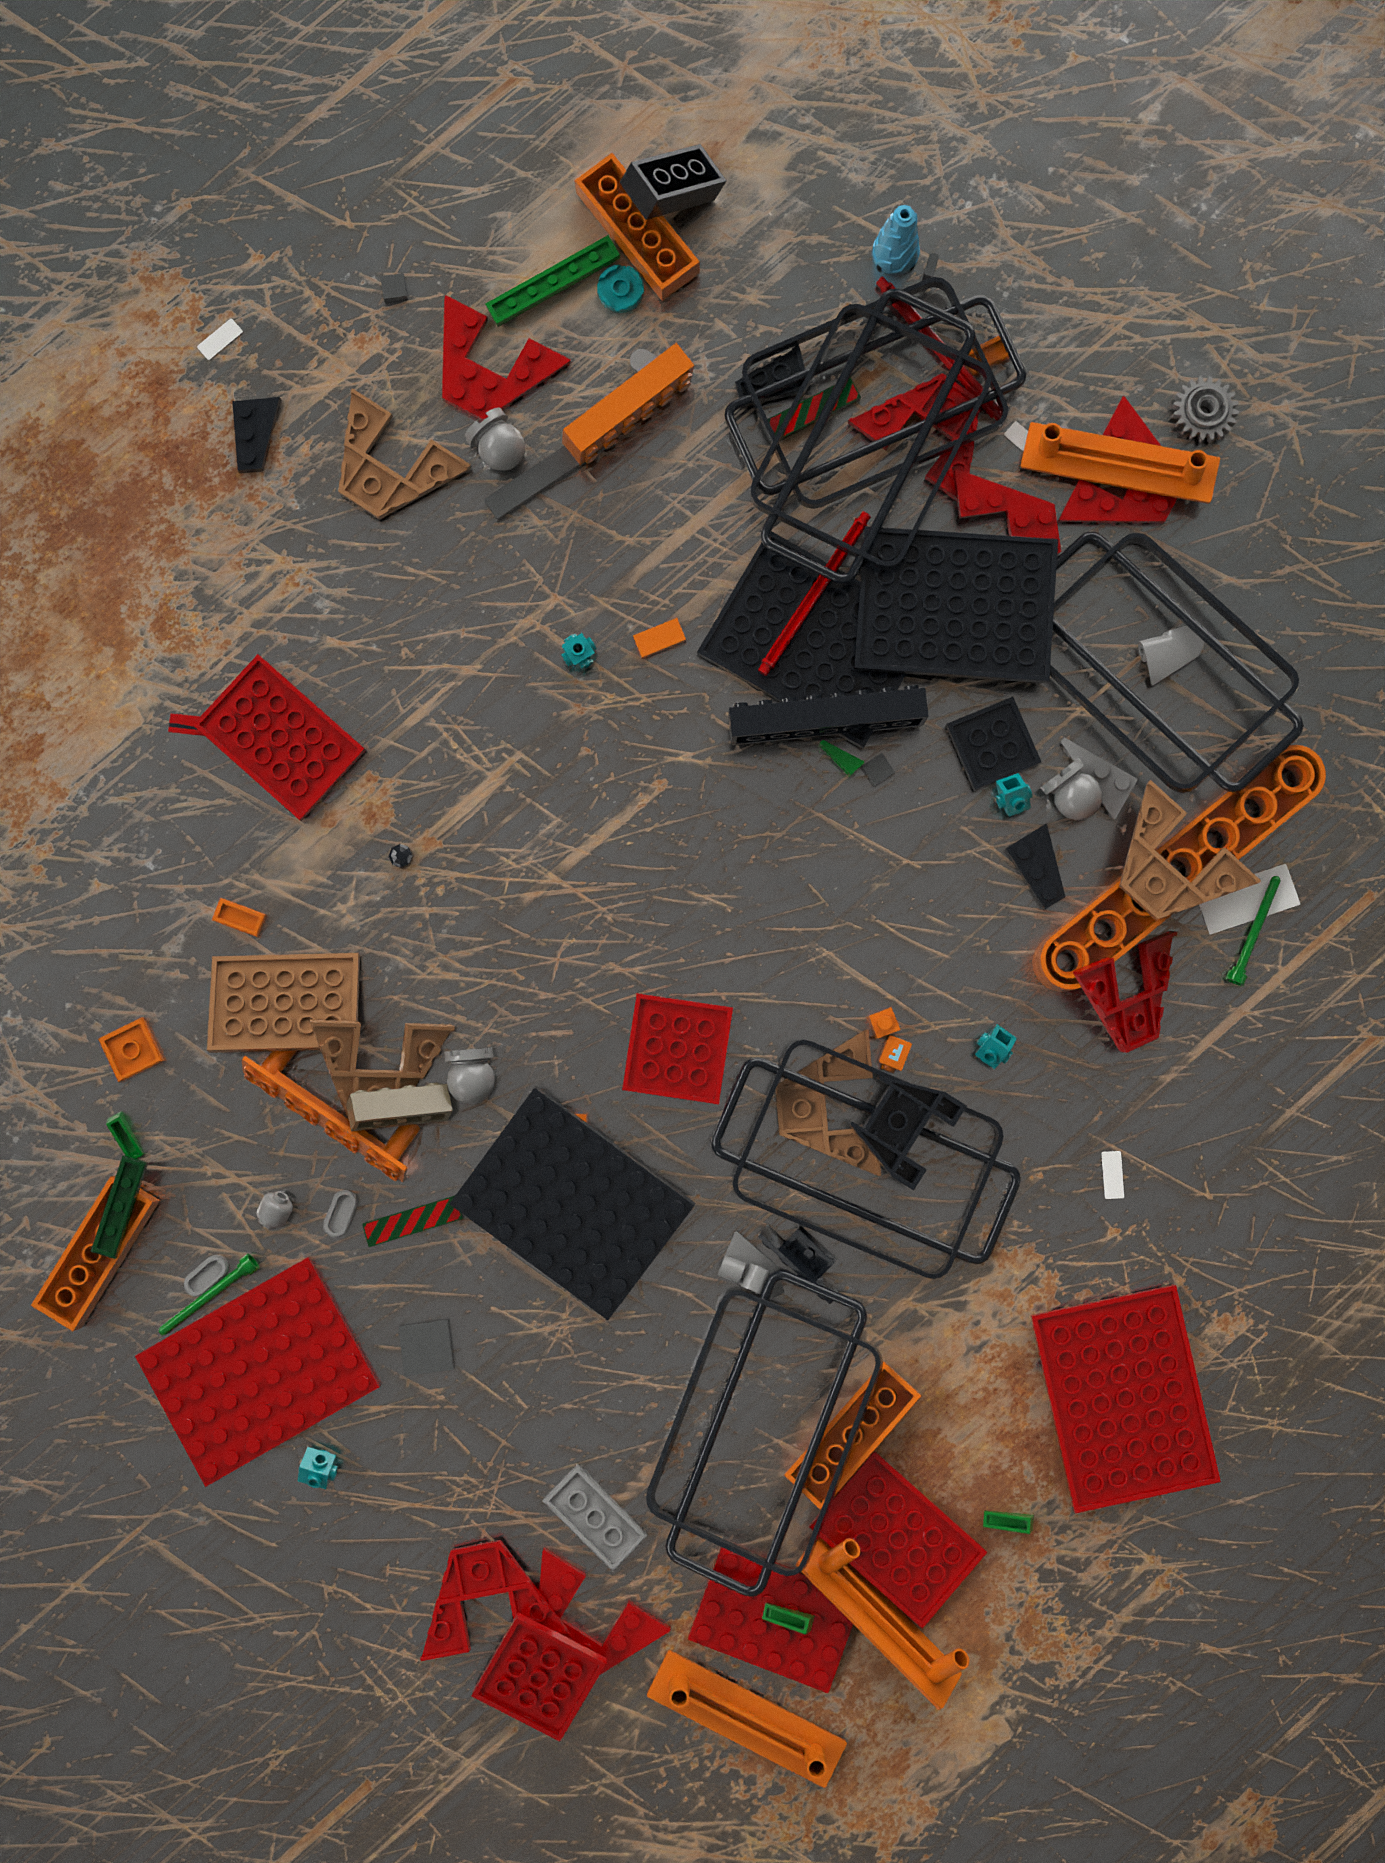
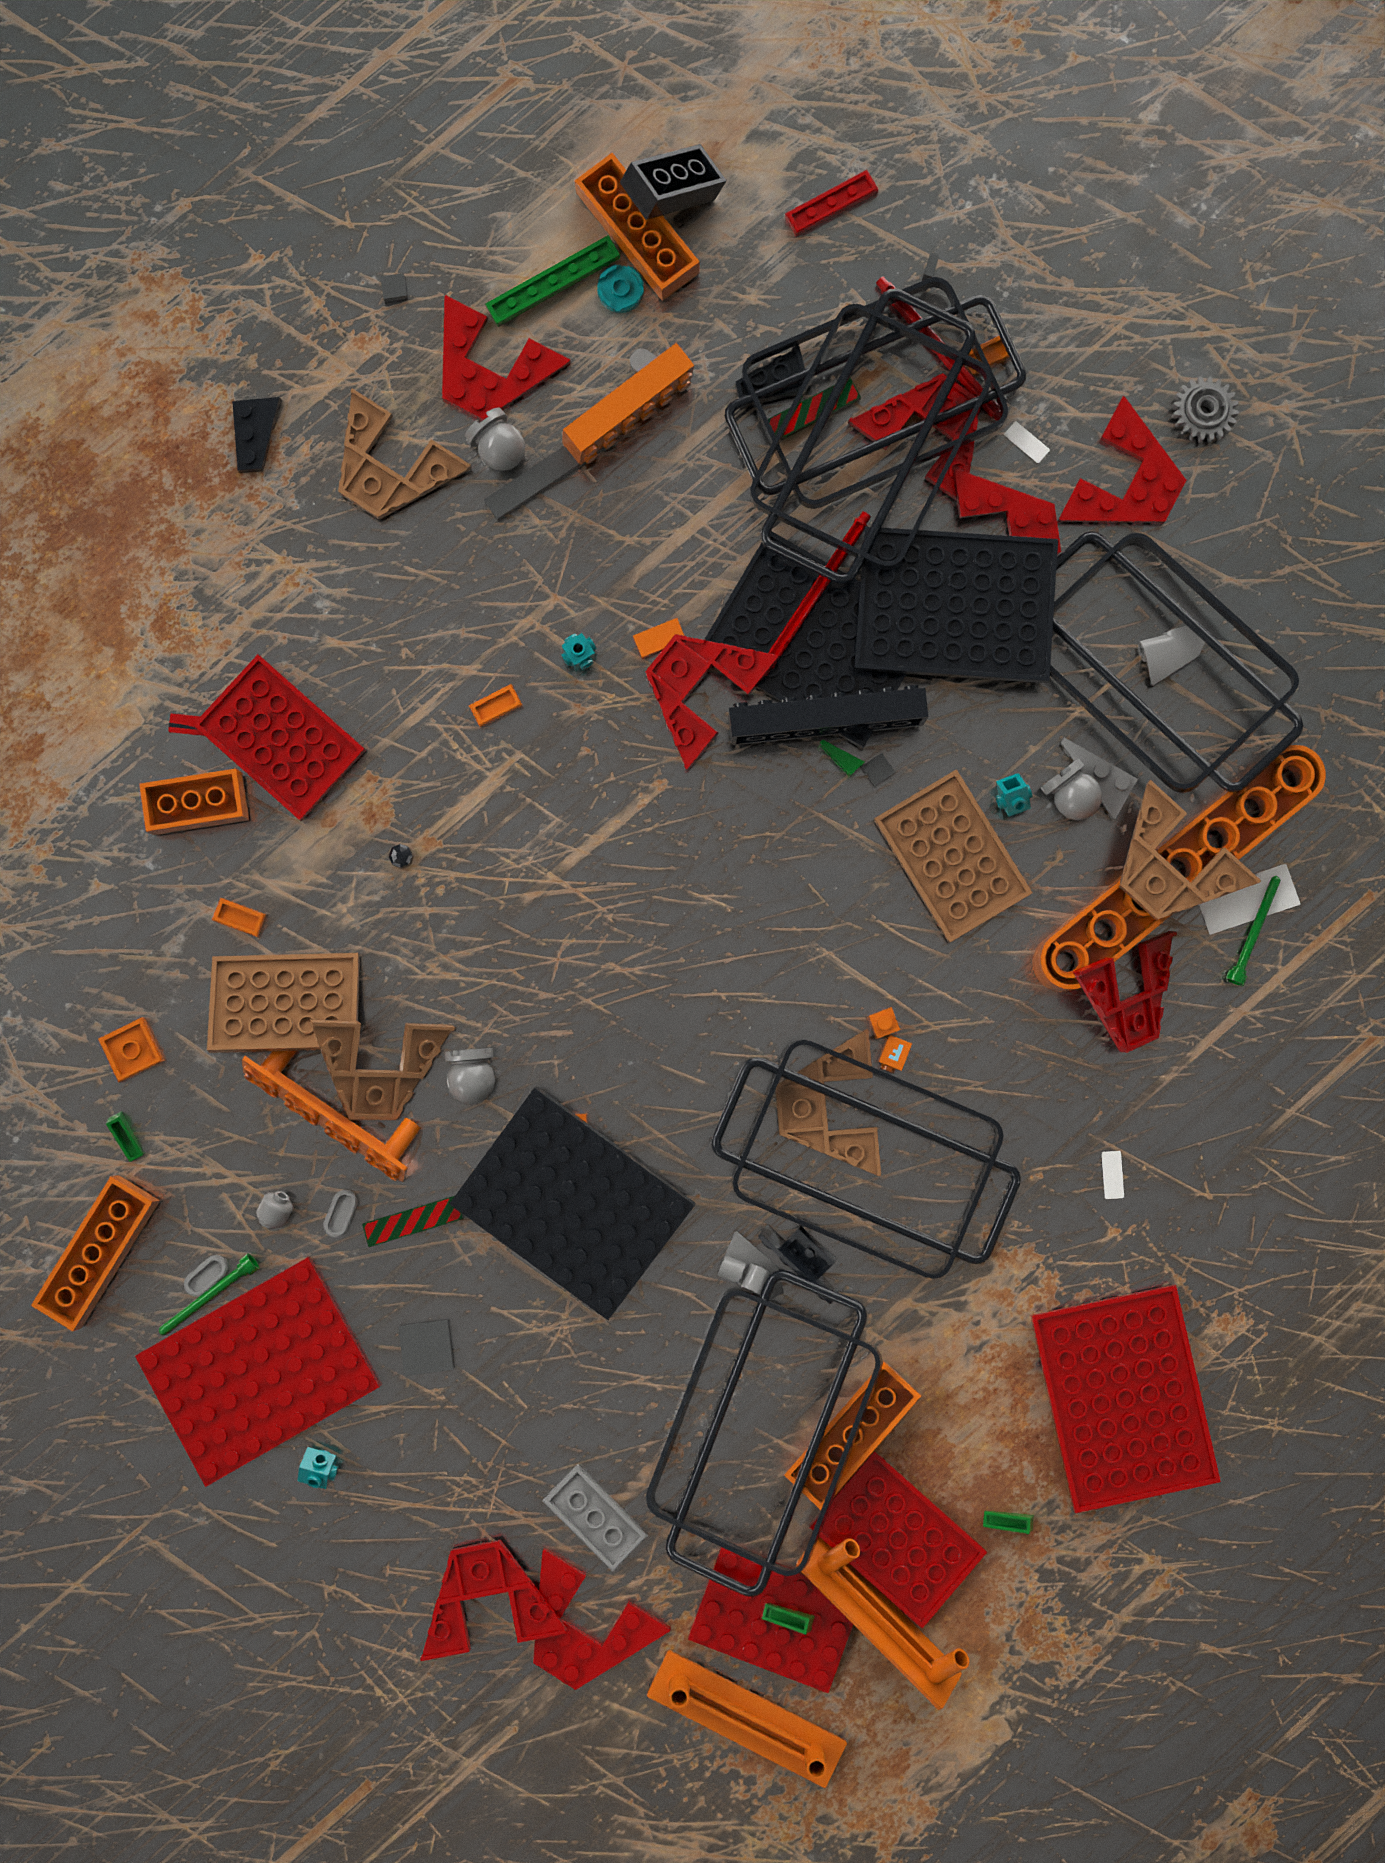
dark green tile [91,1155,148,1259] -> none
white sticker [197,319,243,360] -> none
brick [346,1083,453,1131] -> none
red plate [471,1612,607,1742] -> none
red plate [622,993,733,1104] -> none
black wedge [848,1075,967,1191] -> none
medium azure cone [872,205,920,276] -> none
black plate [945,696,1042,791] -> none
teal brick [975,1024,1017,1069] -> none
black wing [1004,823,1065,911] -> none
orange piece [1020,422,1220,504] -> none
none -> orange brick [139,768,249,835]
none -> orange tile [469,684,523,728]
none -> red wing [645,634,780,770]
none -> red tile [785,170,879,237]
none -> medium nougat plate [873,769,1033,943]

